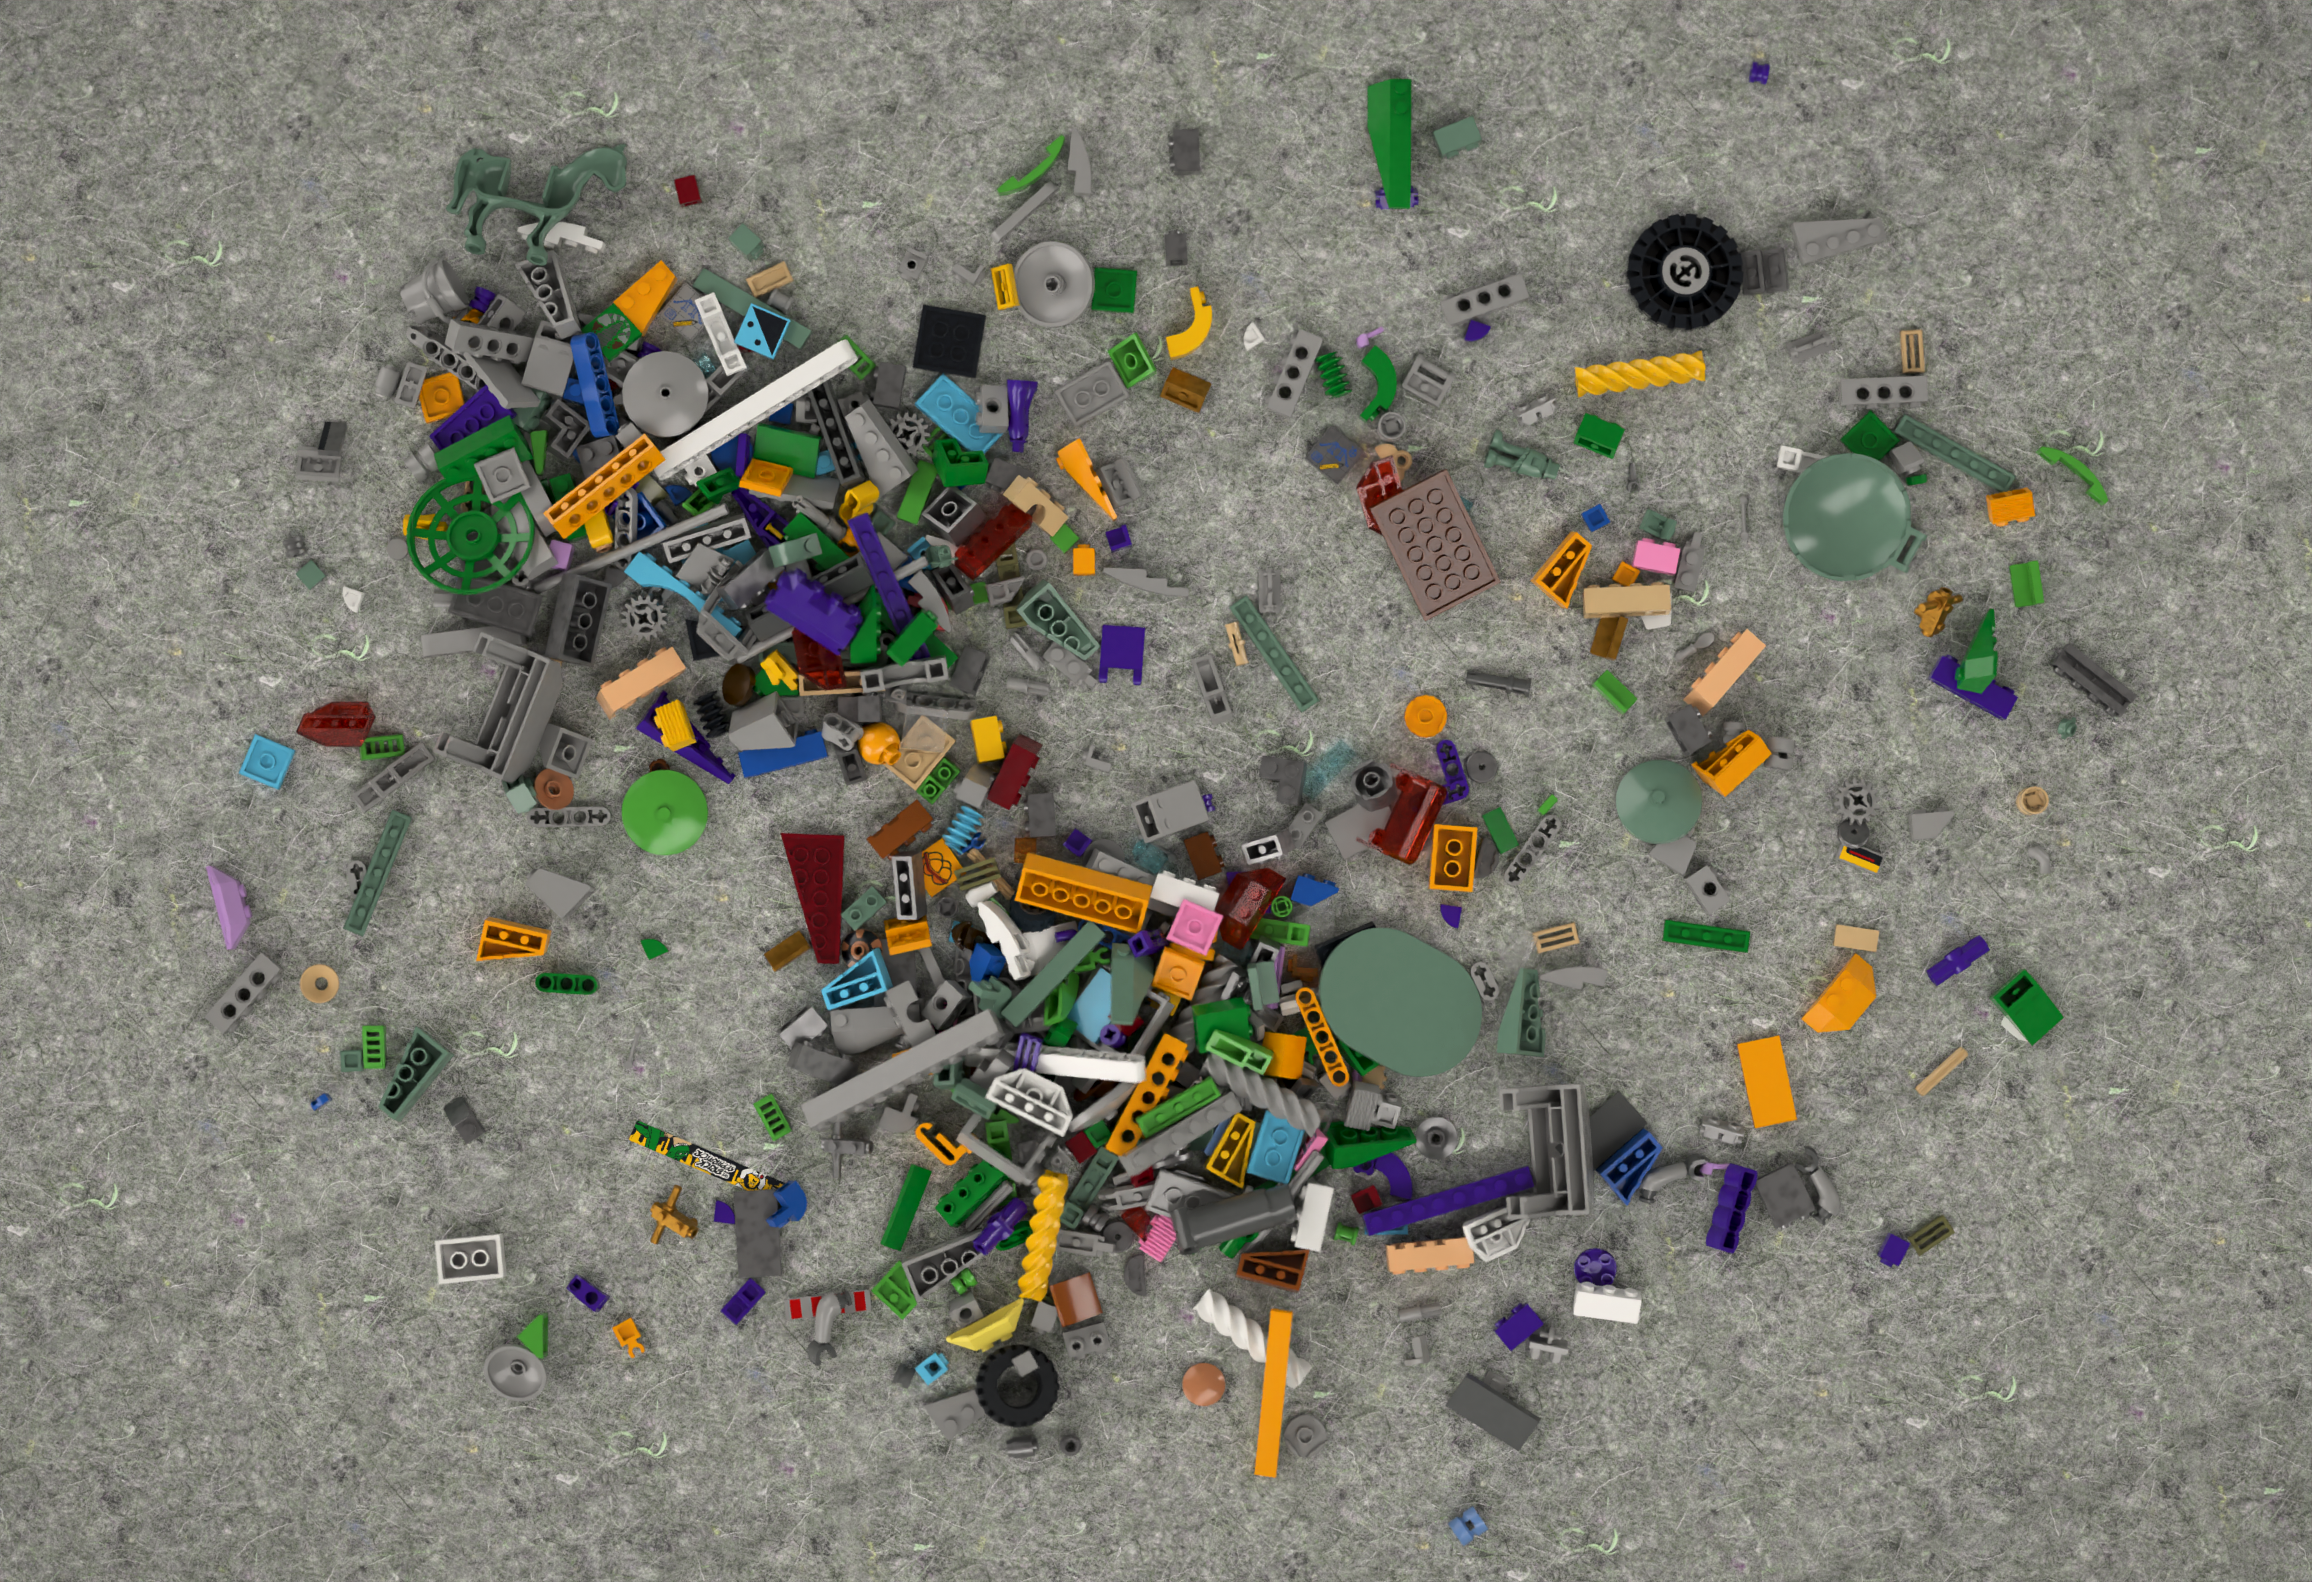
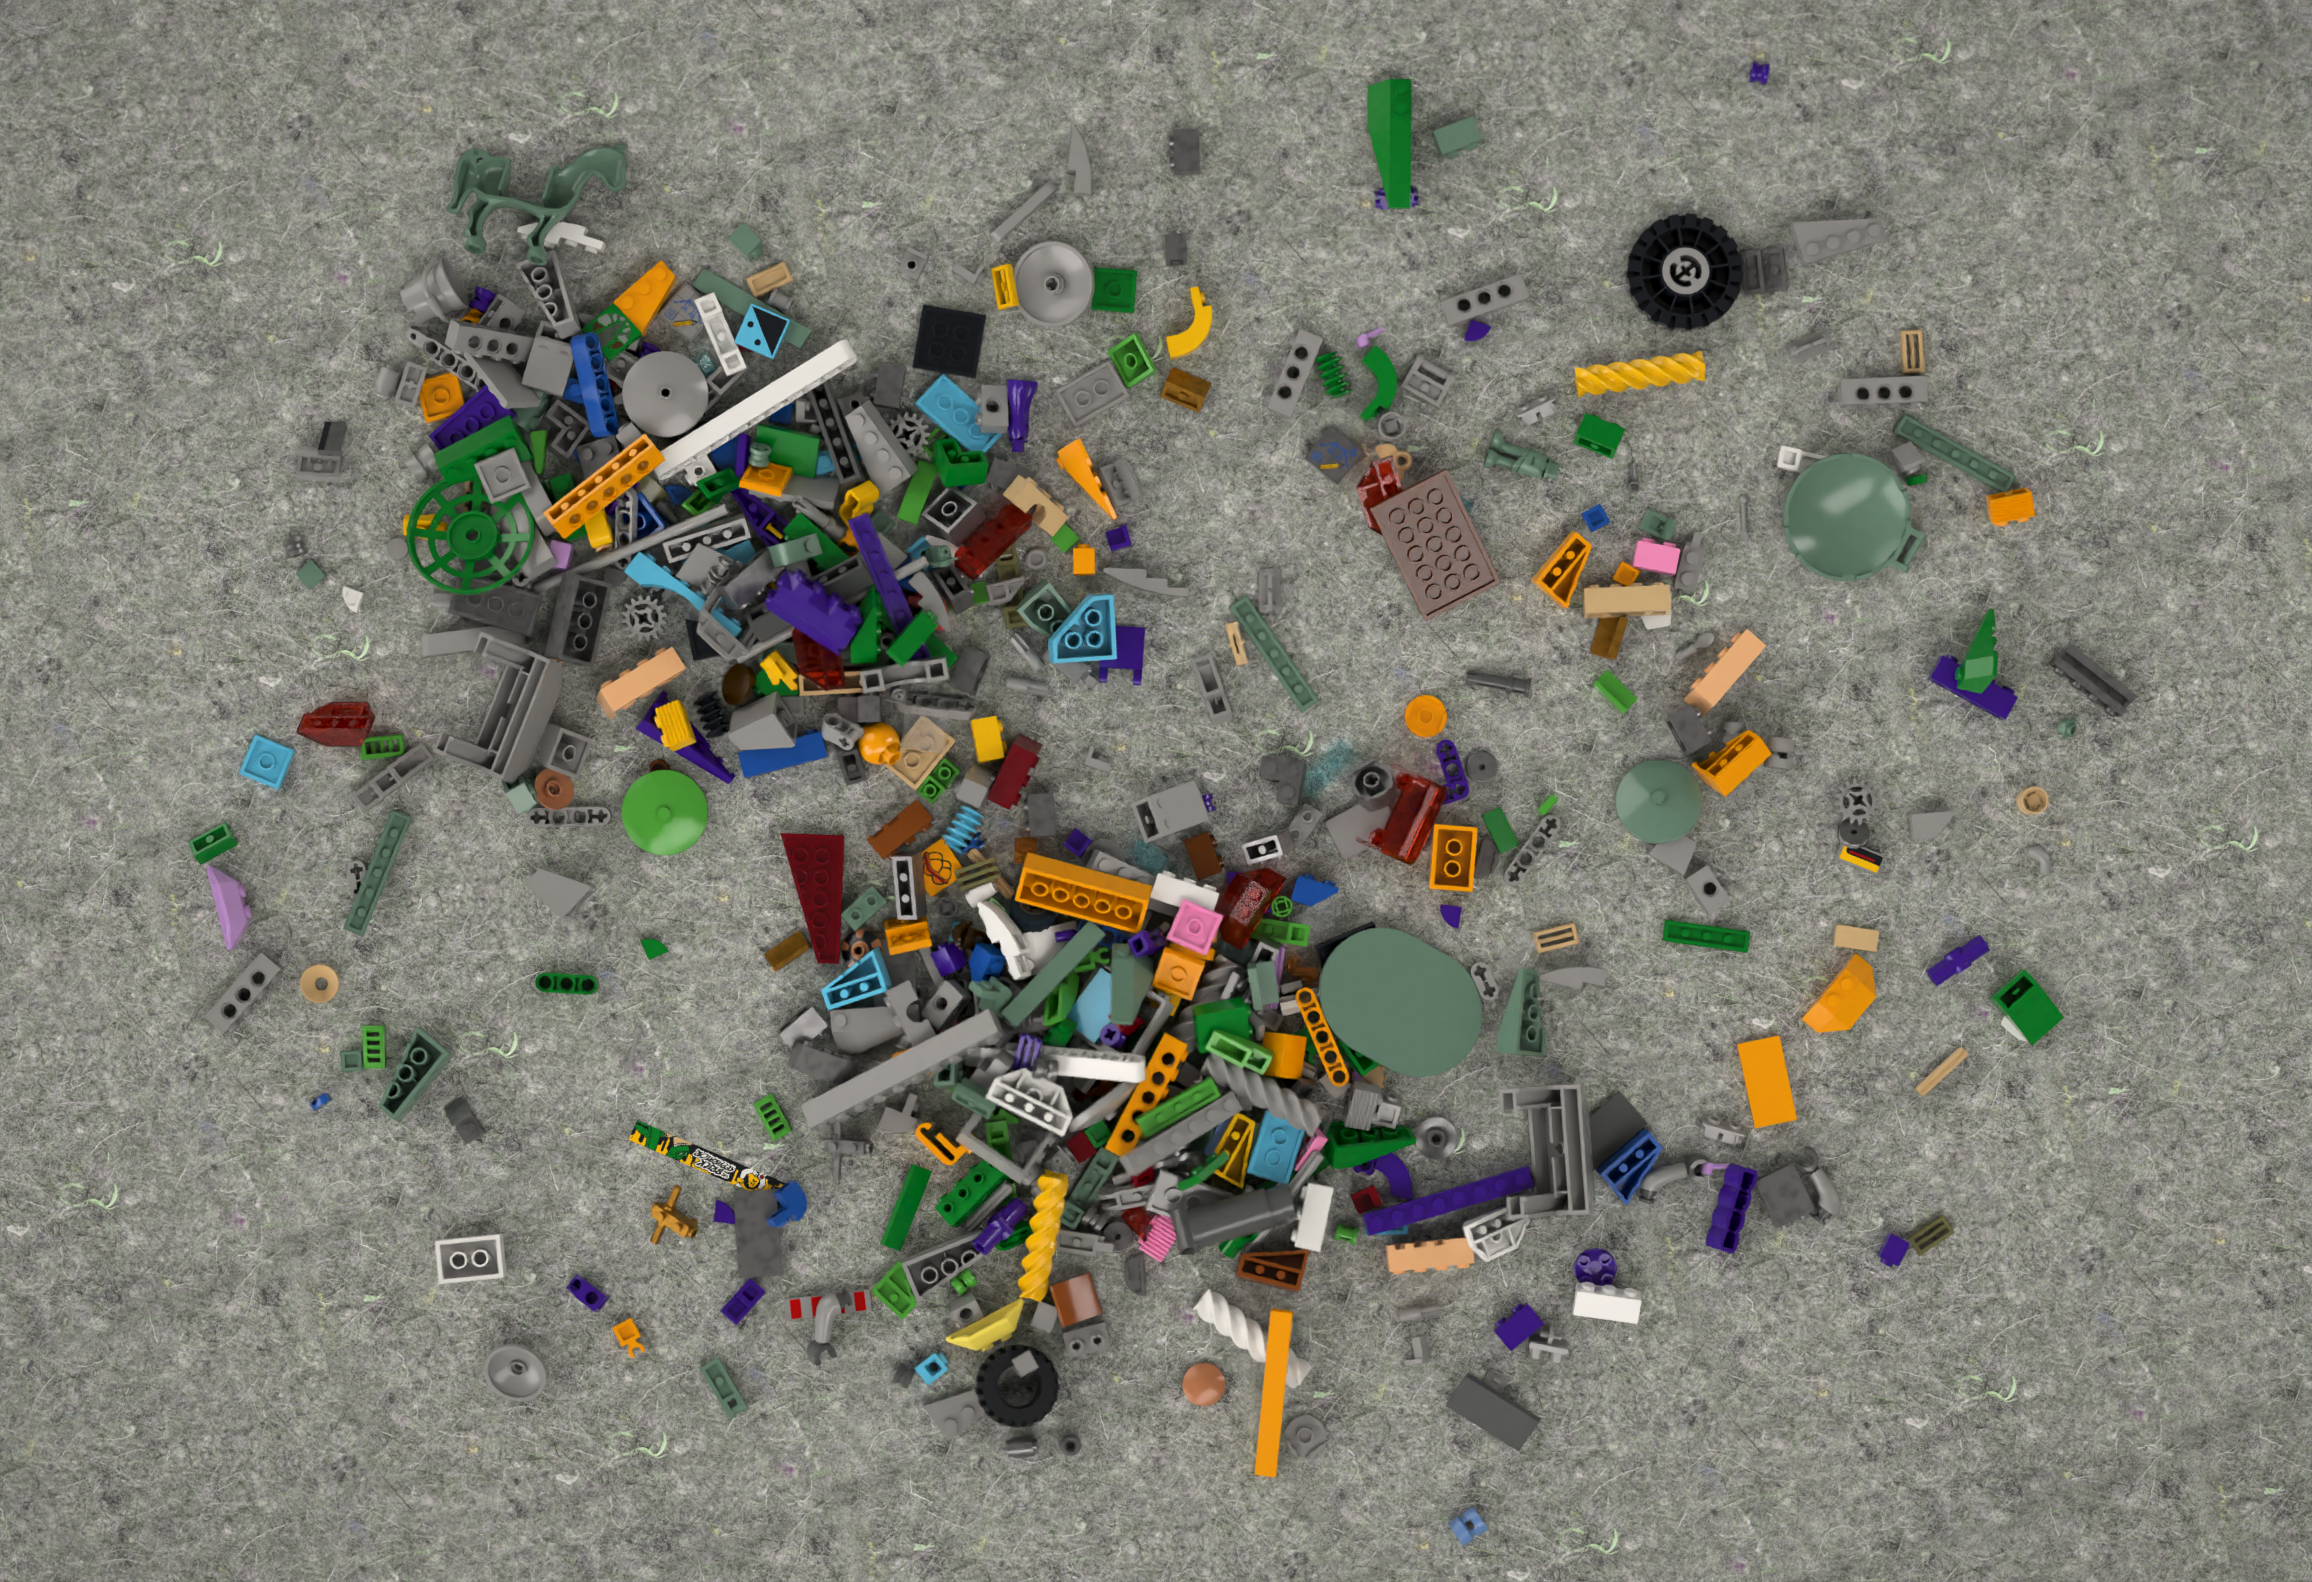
light orange wedge [476,916,552,961] -> none
bright green slope [517,1312,548,1358] -> none
dark red panel [674,175,702,208] -> none
bright green slope [835,335,876,380] -> none
bright green slope [997,135,1065,196] -> none
white tile [1244,322,1265,352] -> none
green tile [1839,410,1900,461] -> none
pearl gold piece [1914,587,1963,637] -> none
bright green panel [2009,560,2044,608] -> none
bright green slope [2035,446,2108,506] -> none
none -> green slope [188,822,238,864]
none -> sand green plate [700,1357,749,1420]
none -> sand green wheel [748,442,771,467]
none -> dark purple brick [930,941,969,977]
none -> flat silver wheel [1032,1057,1059,1082]
none -> medium azure brick [1048,593,1117,663]
none -> green wing [1176,1151,1230,1191]

